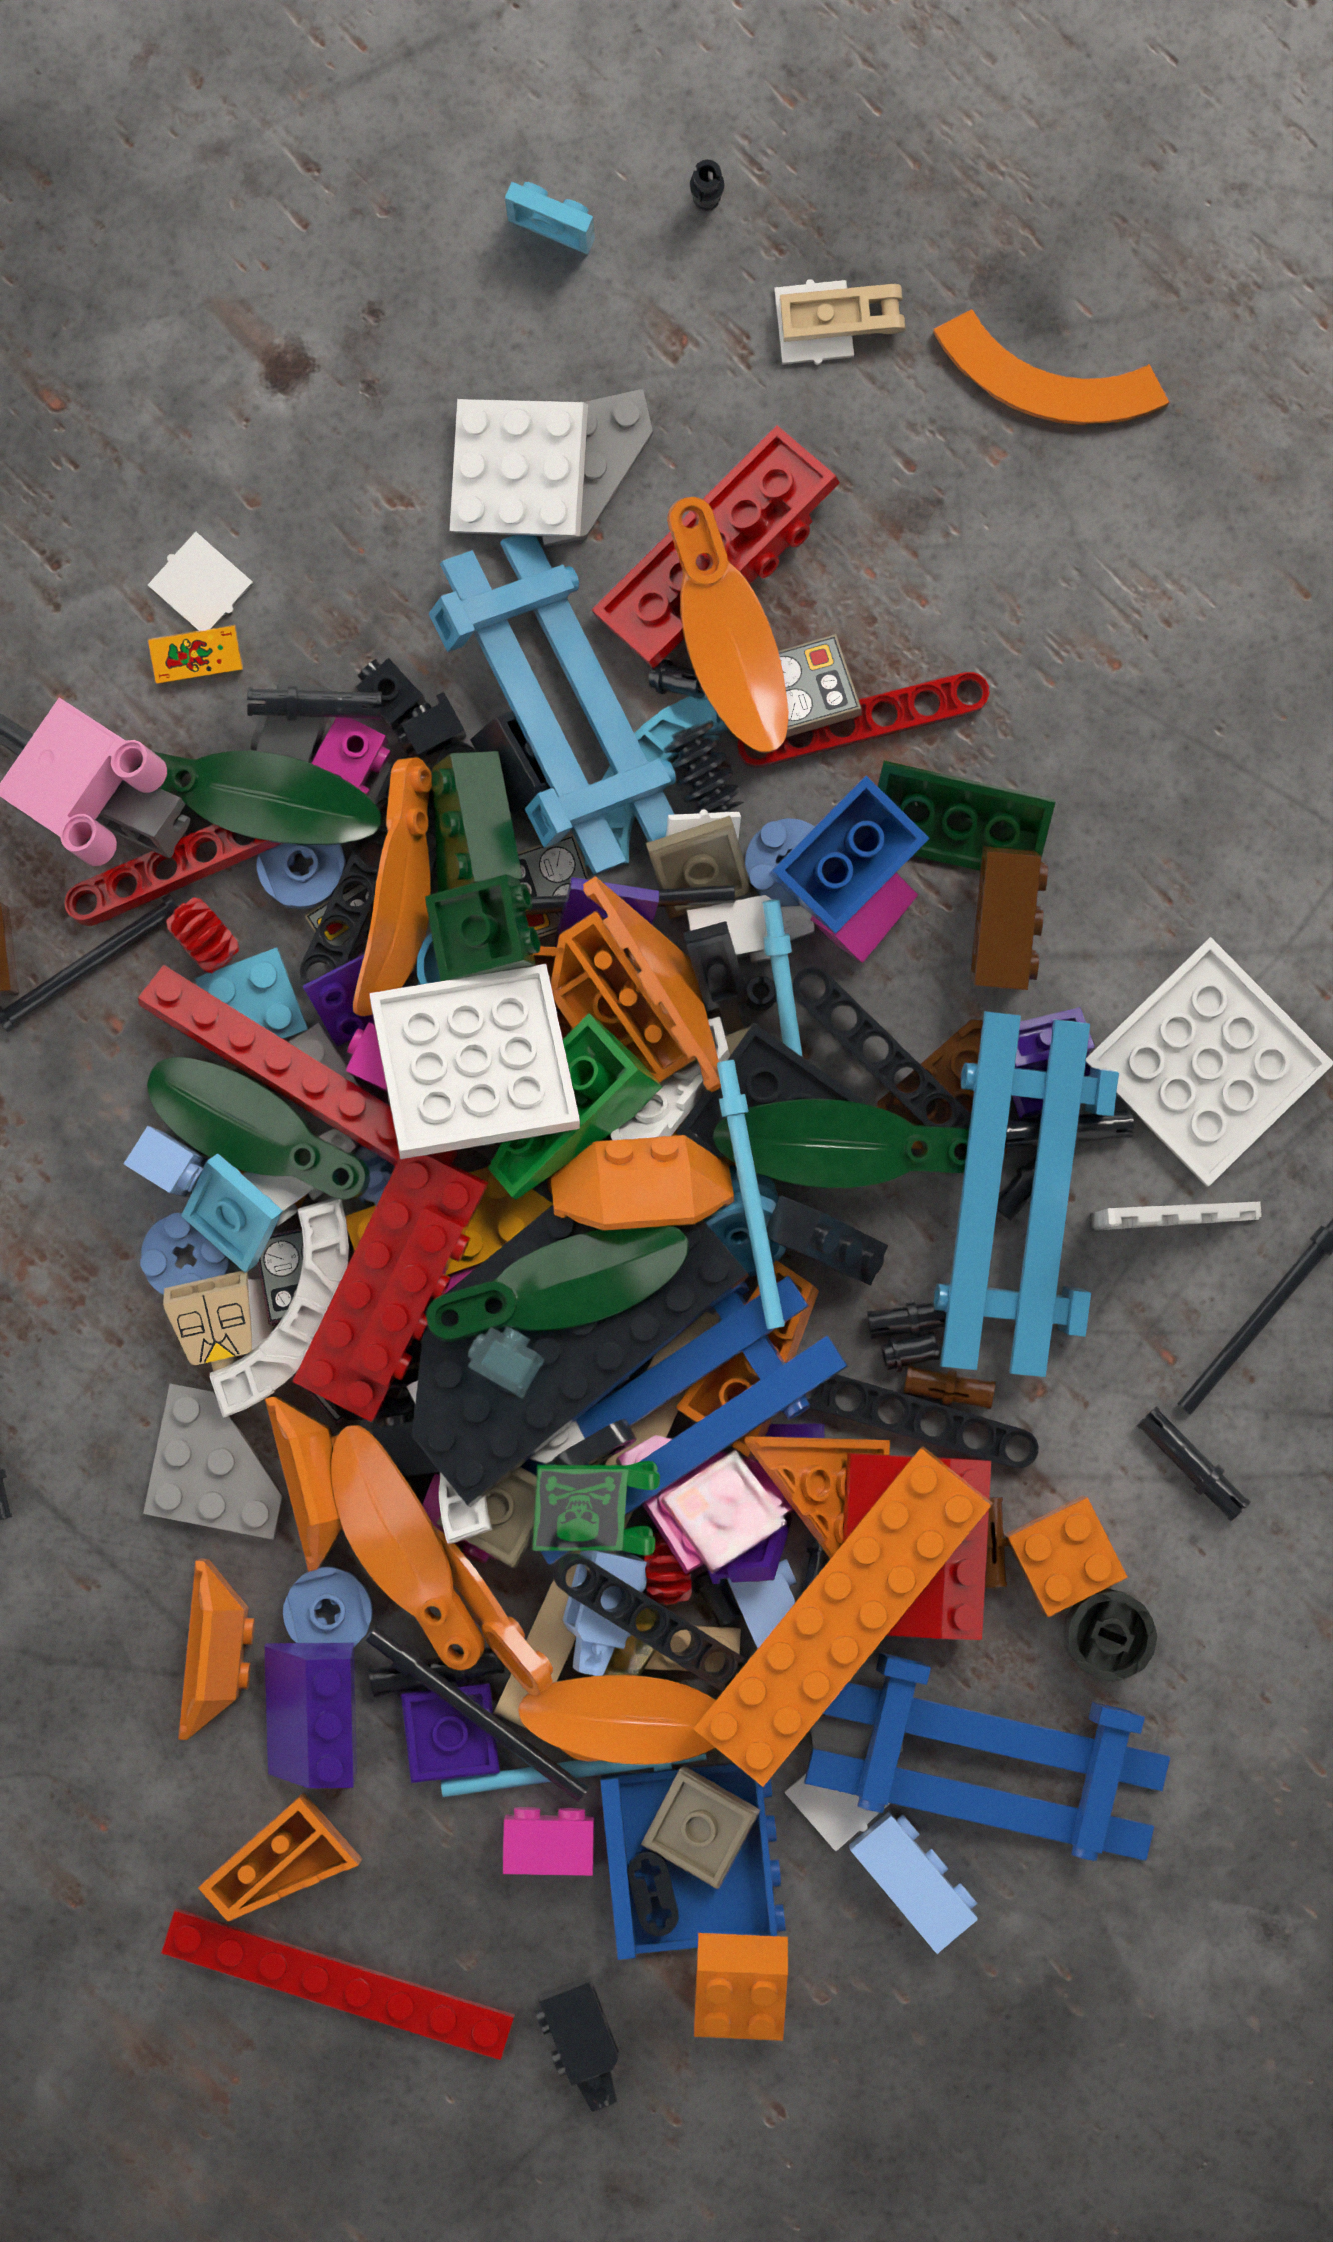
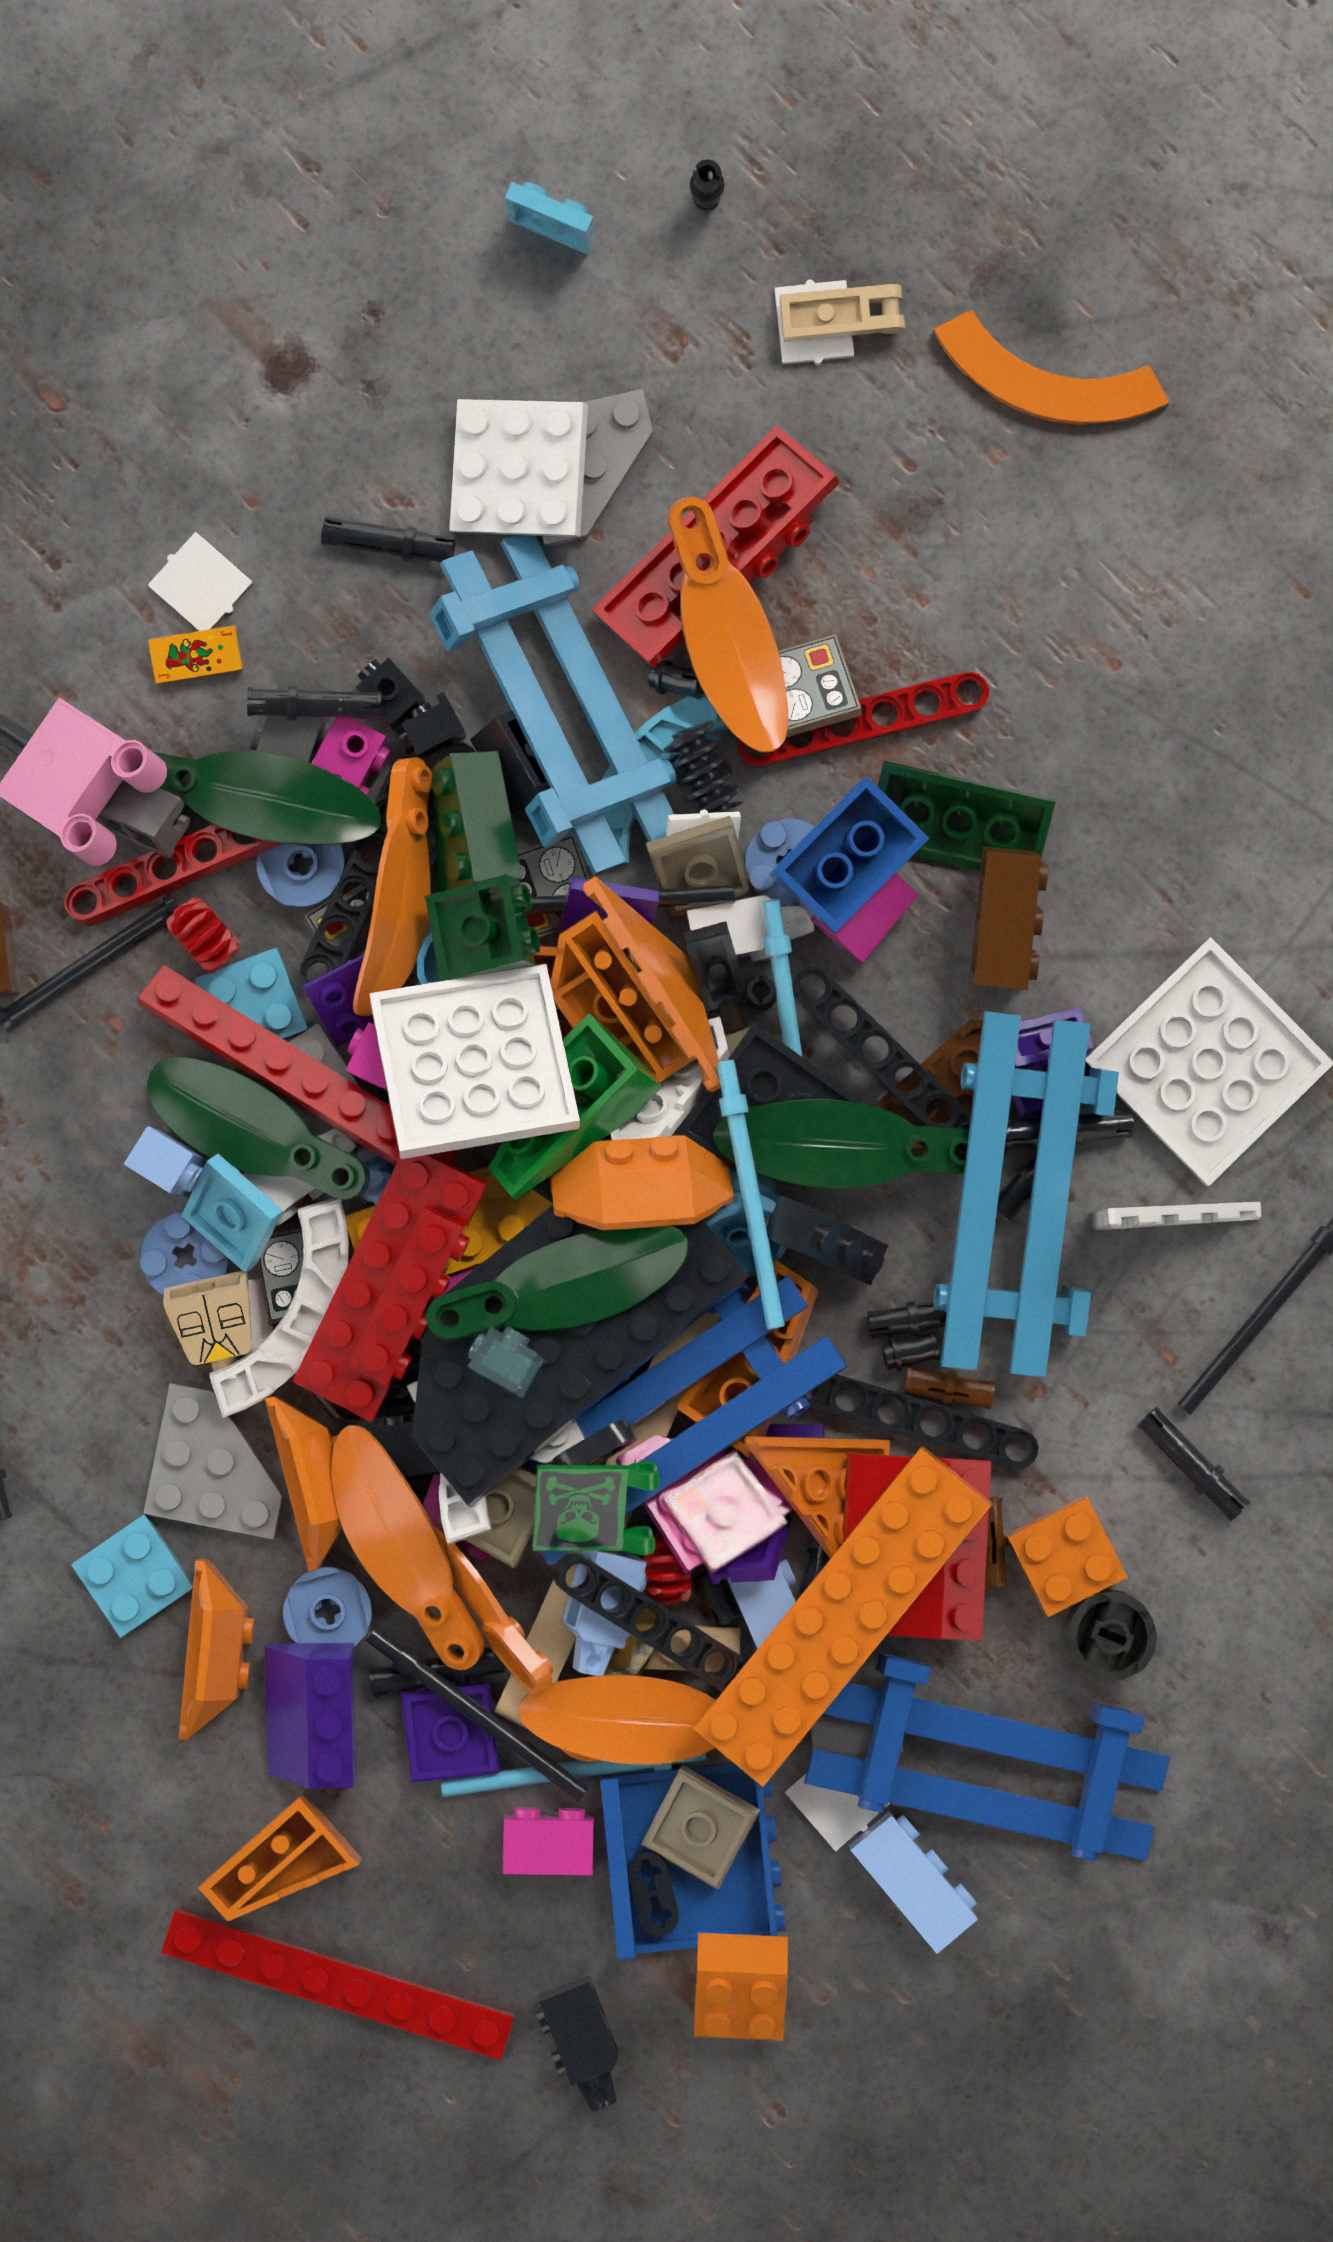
none -> medium azure plate [71,1514,193,1638]
none -> black pin [321,516,456,563]

